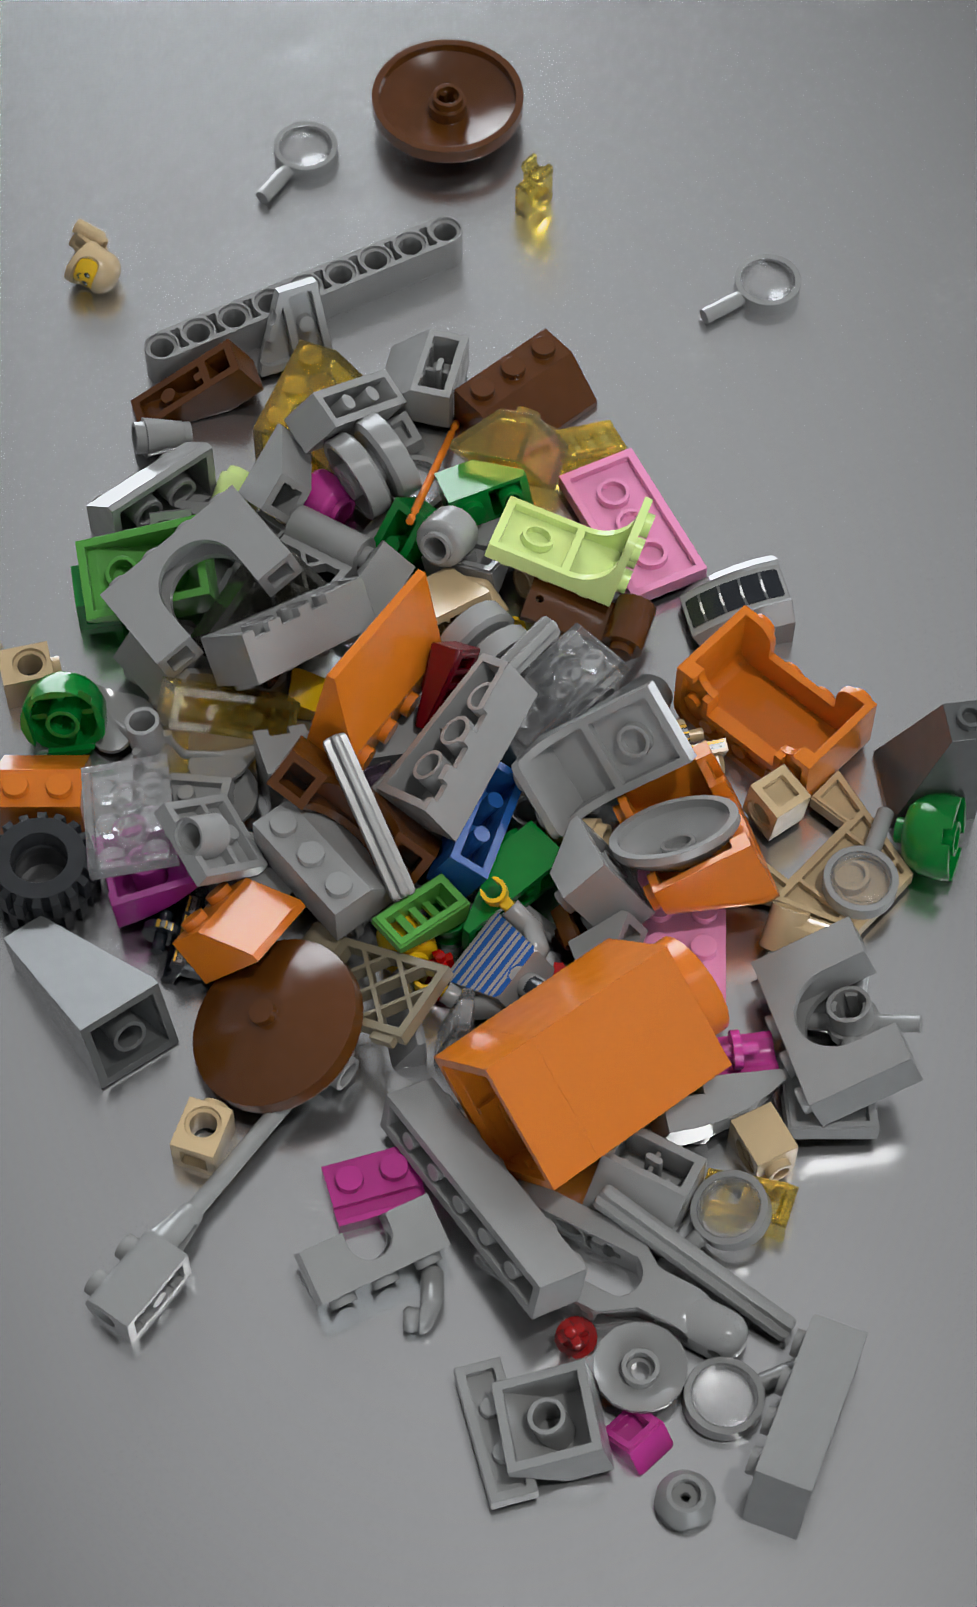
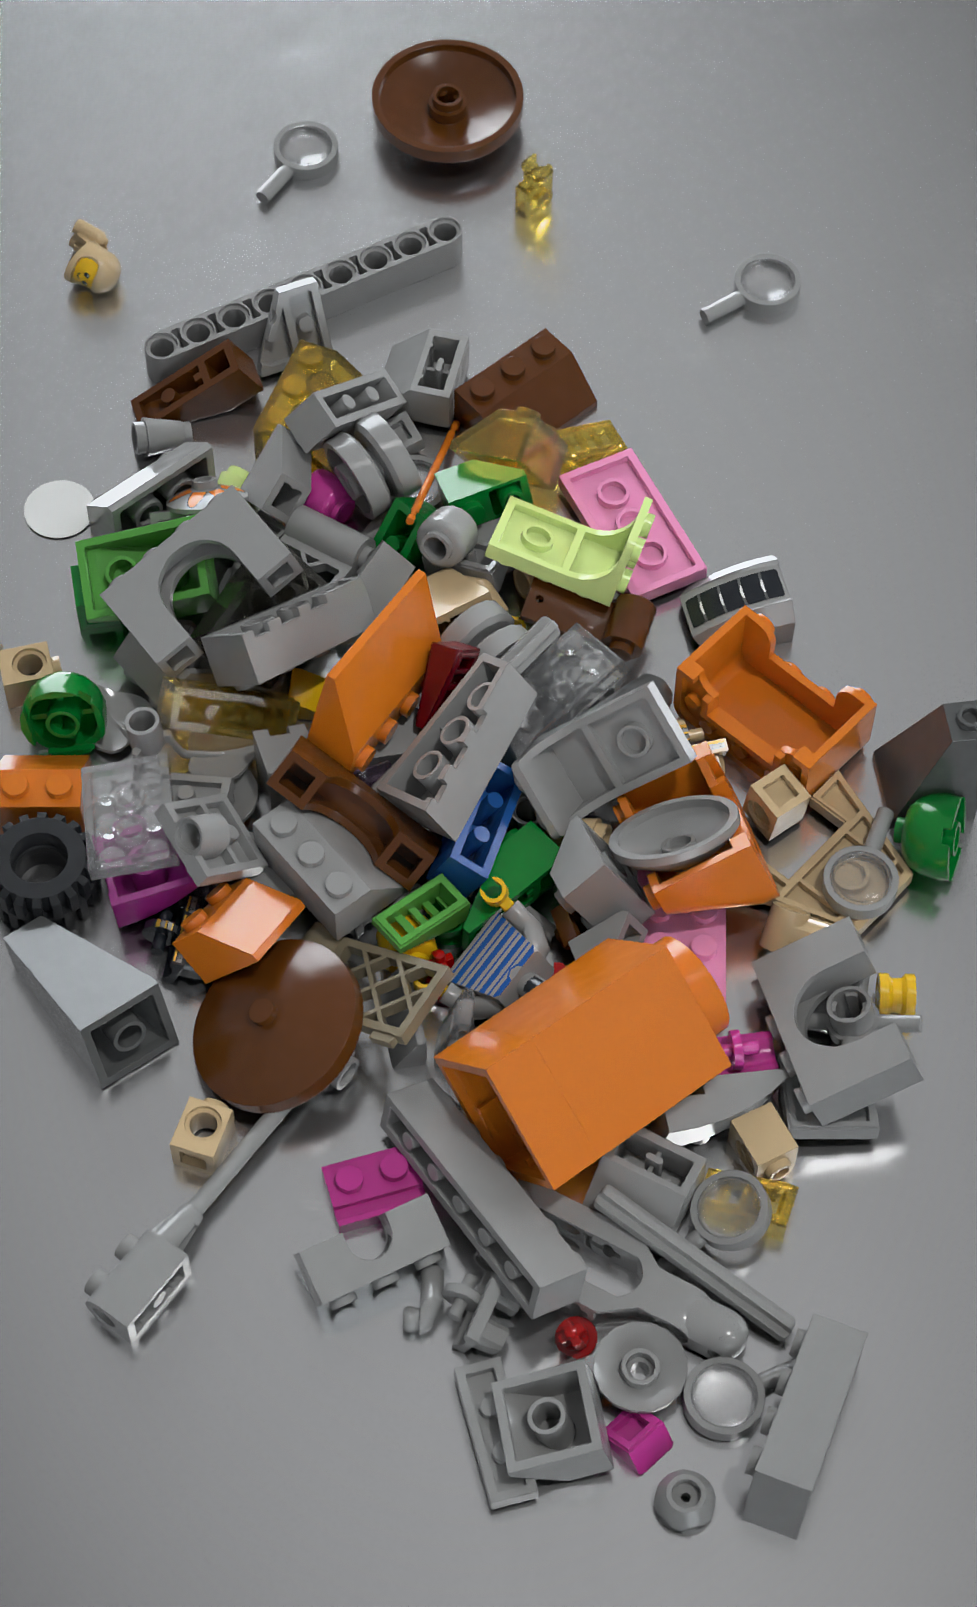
light grey axle [323,733,415,901] -> none
none -> white sticker [24,480,94,538]
none -> light grey dish [166,476,249,515]
none -> light grey hips [442,1271,521,1355]
none -> yellow wheel [875,973,916,1015]

